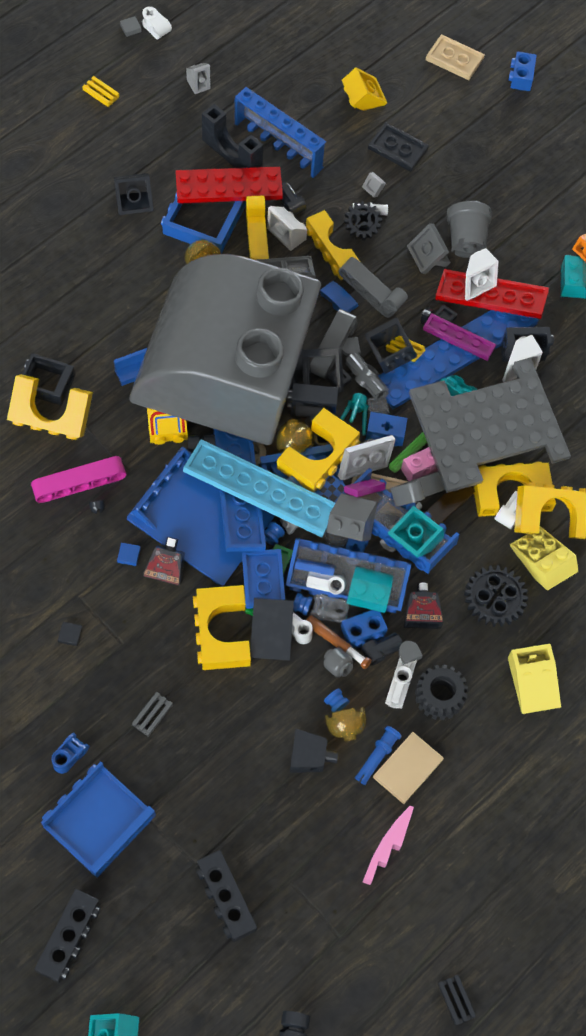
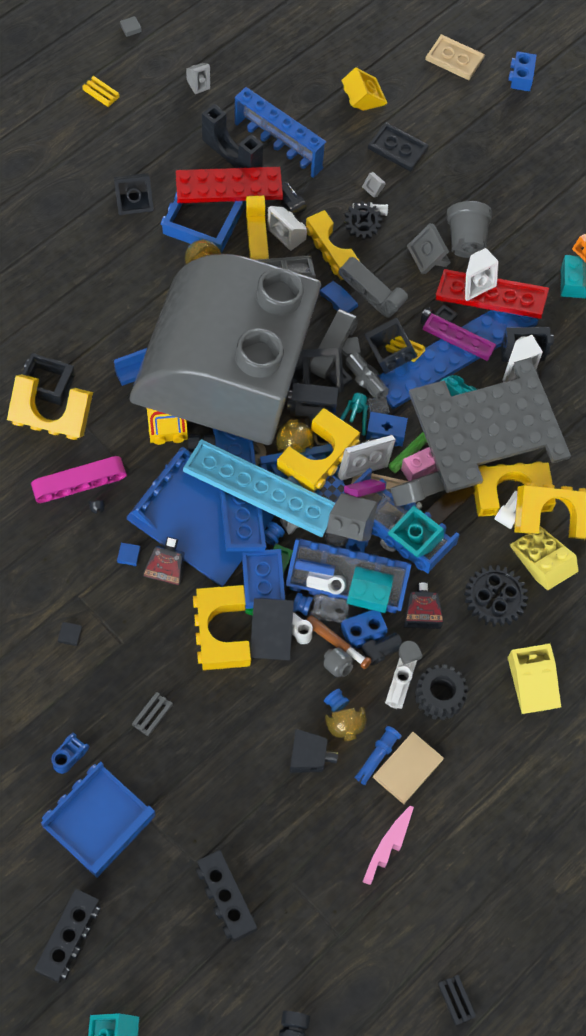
white piece [142,7,172,39] -> none

